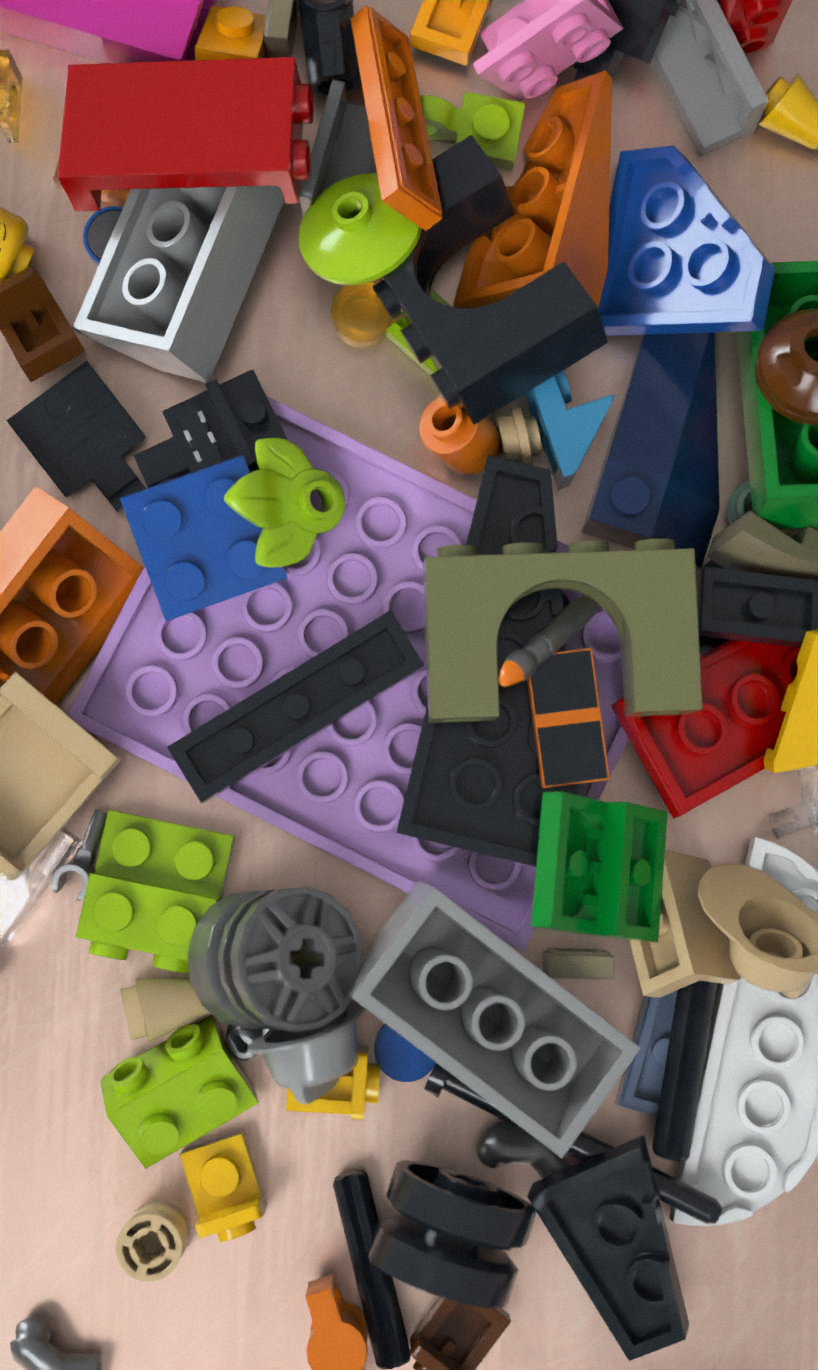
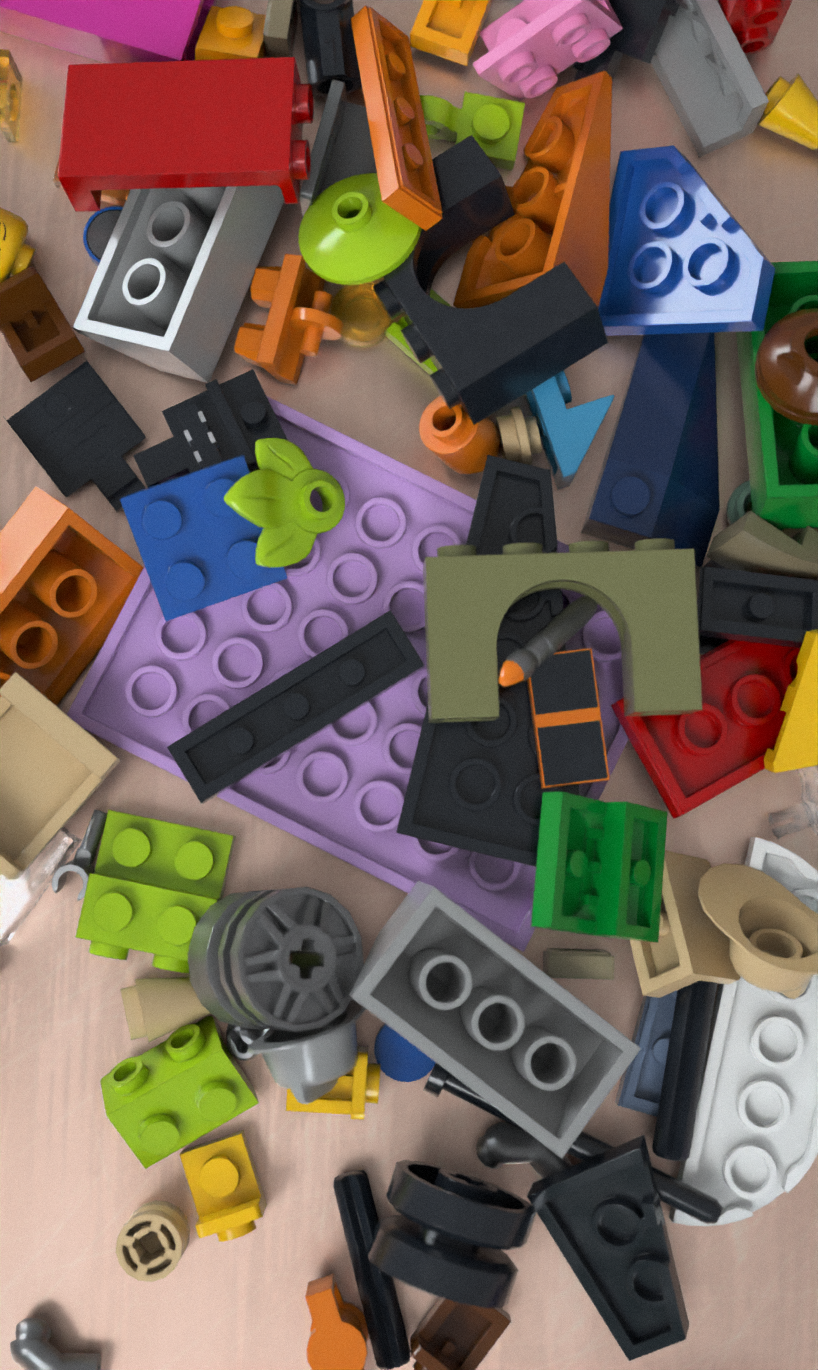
none -> orange hips [234,254,344,385]

